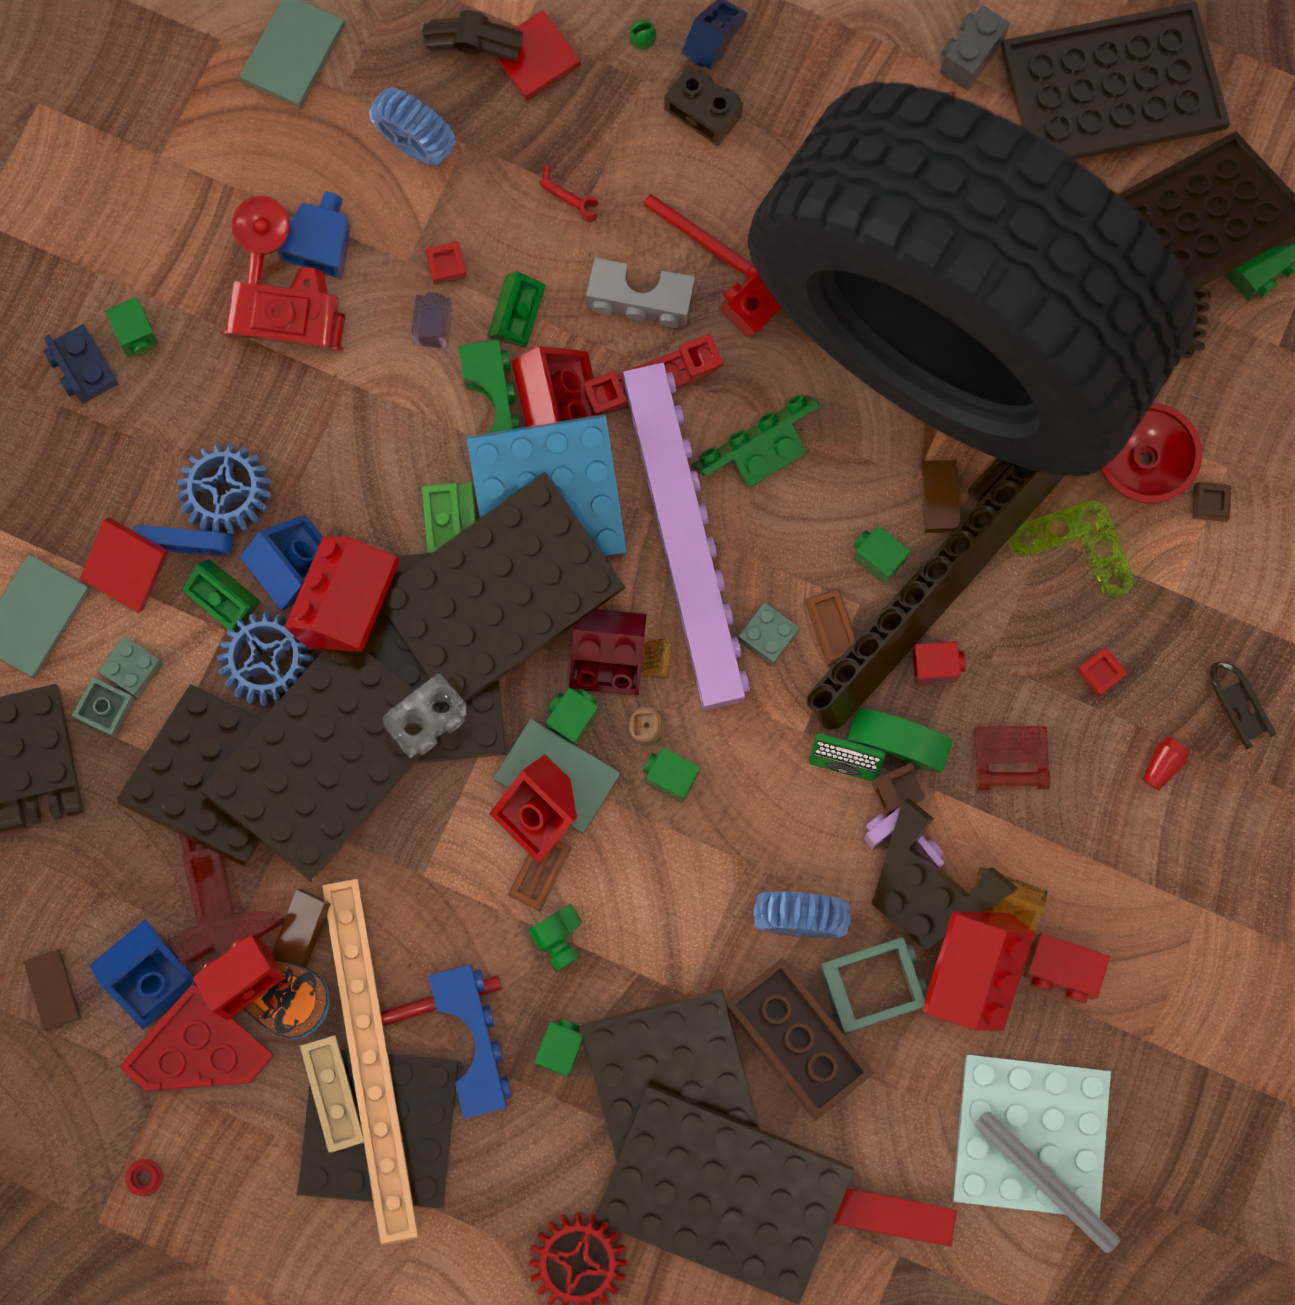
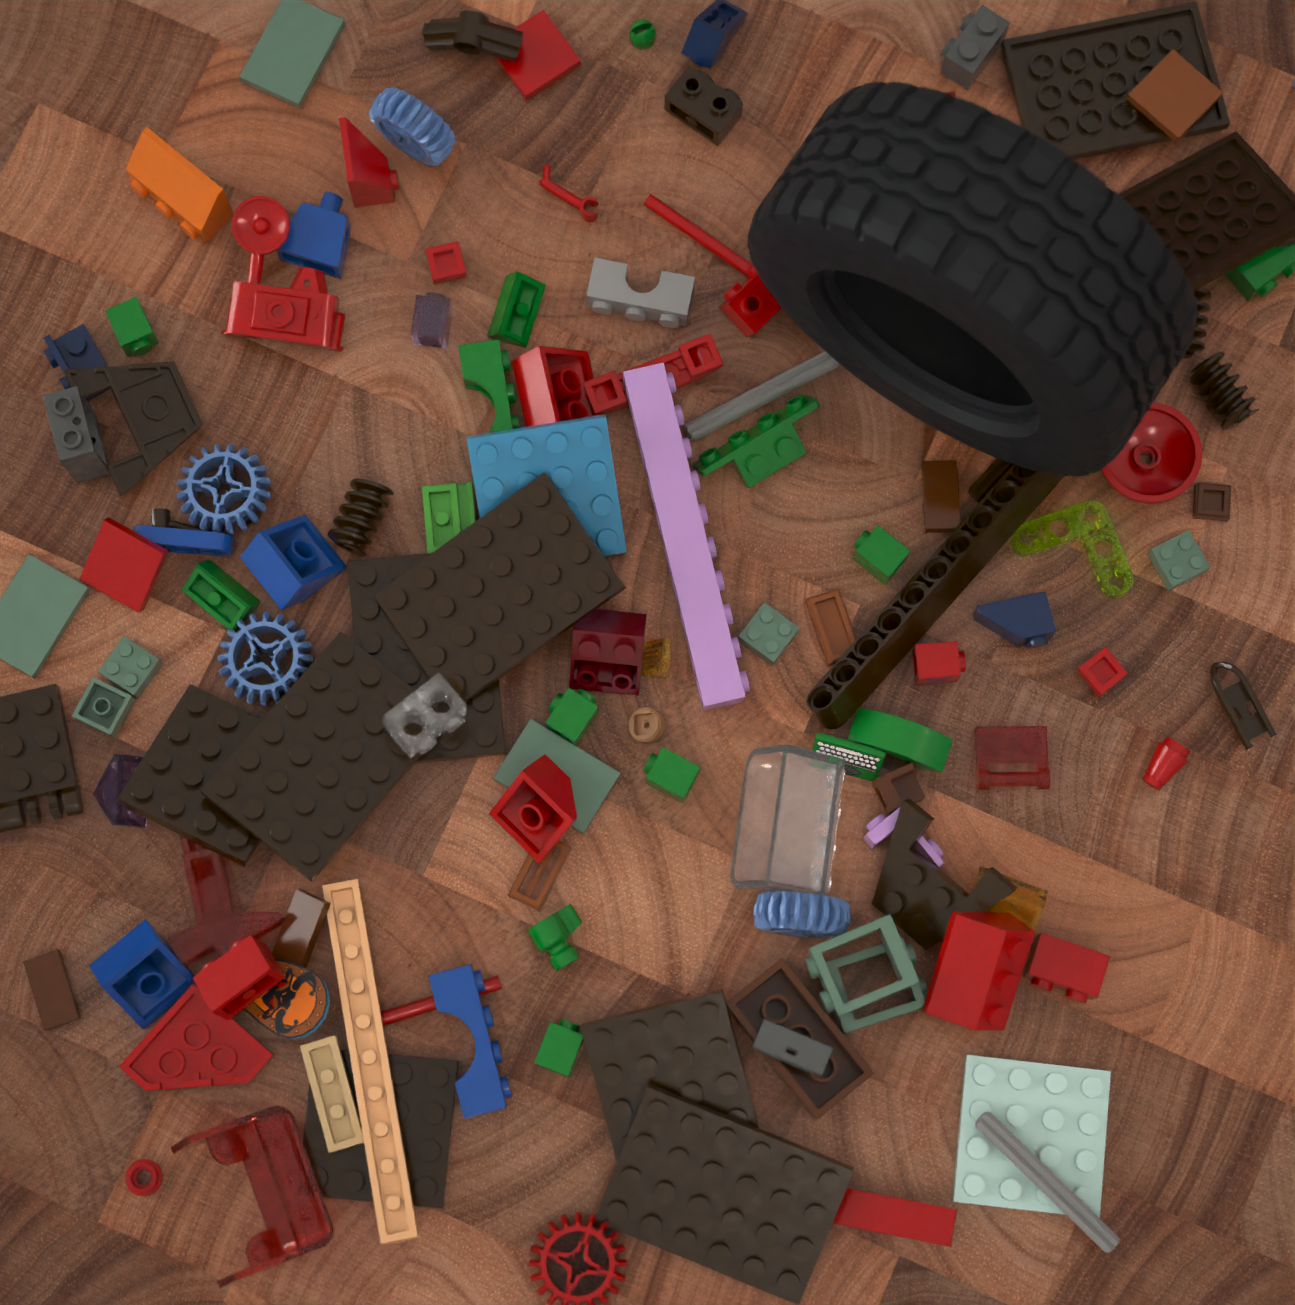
red slope [285,536,400,652] -> none
none -> dark grey window [43,386,110,484]
none -> dark brown wing [63,361,203,496]
none -> slope [93,754,146,828]
none -> orange slope [125,127,234,244]
none -> dark brown hand [151,509,200,530]
none -> clear red windscreen [171,1106,333,1288]
none -> dark brown piece [327,479,394,557]
none -> red slope [339,117,399,208]
none -> light grey axle [685,351,839,441]
none -> clear windscreen [730,745,846,896]
none -> dark grey piece [751,1019,833,1077]
none -> sand green window [805,914,920,1018]
none -> dark blue slope [973,591,1056,649]
none -> dark orange tile [1126,49,1223,142]
none -> sand green piece [1147,530,1210,591]
none -> dark brown piece [1190,351,1259,430]

